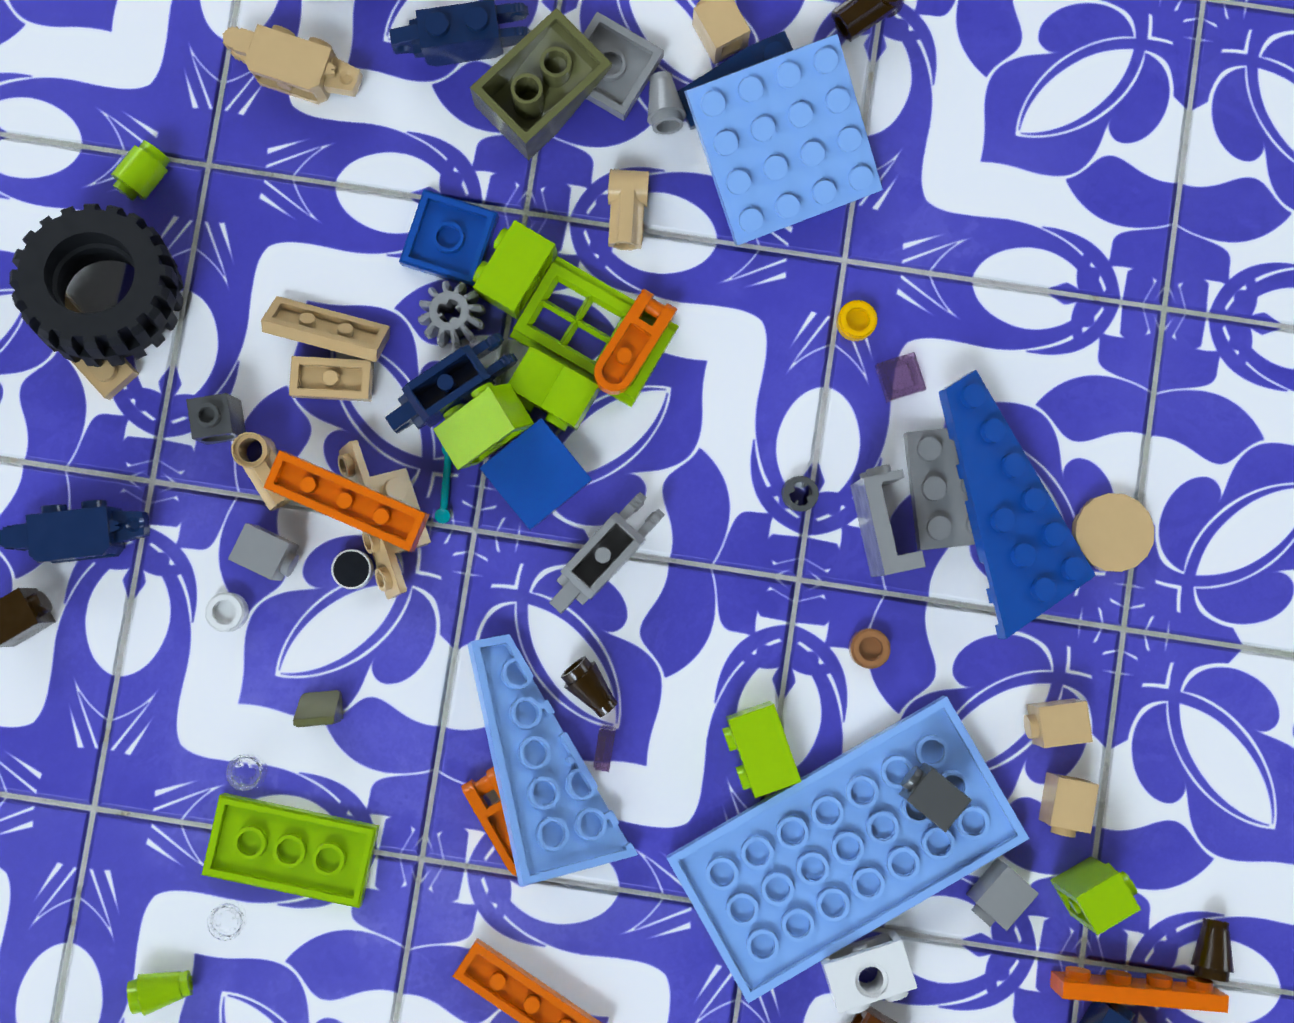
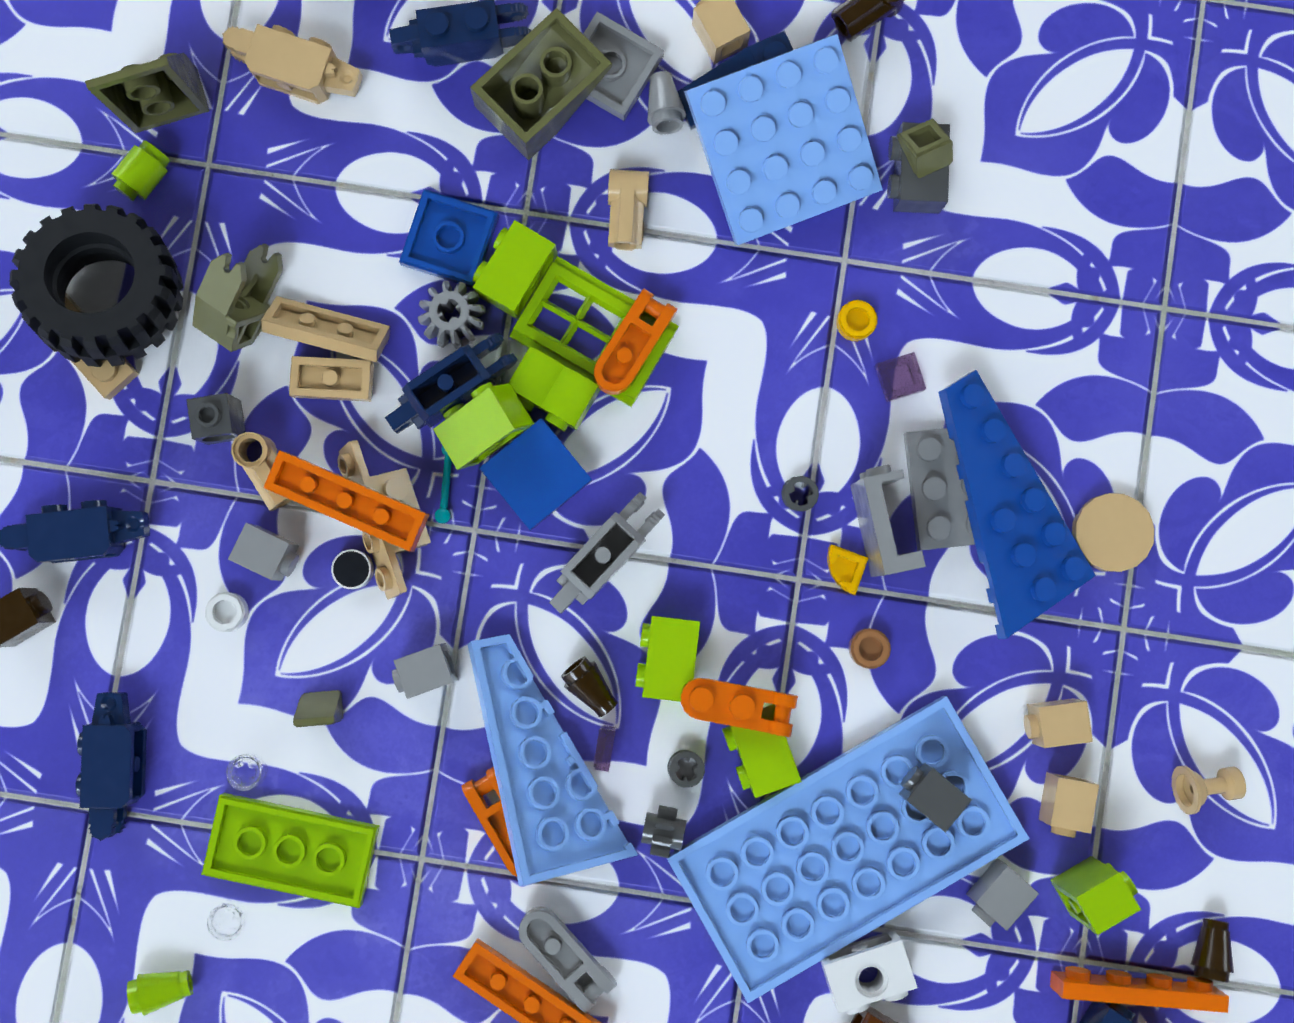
none -> dark blue hinge [76,692,147,841]
none -> olive slope [85,52,209,133]
none -> olive piece [192,244,283,352]
none -> light grey brick [392,643,459,699]
none -> light grey plate [518,907,617,1013]
none -> lime brick [635,616,700,702]
none -> dark grey gear [641,805,687,858]
none -> dark grey bush [667,750,705,788]
none -> orange plate [681,678,798,737]
none -> yellow tile [827,544,868,595]
none -> dark grey brick [887,122,950,214]
none -> olive slope [897,118,953,178]
none -> tan piece [1171,766,1246,815]

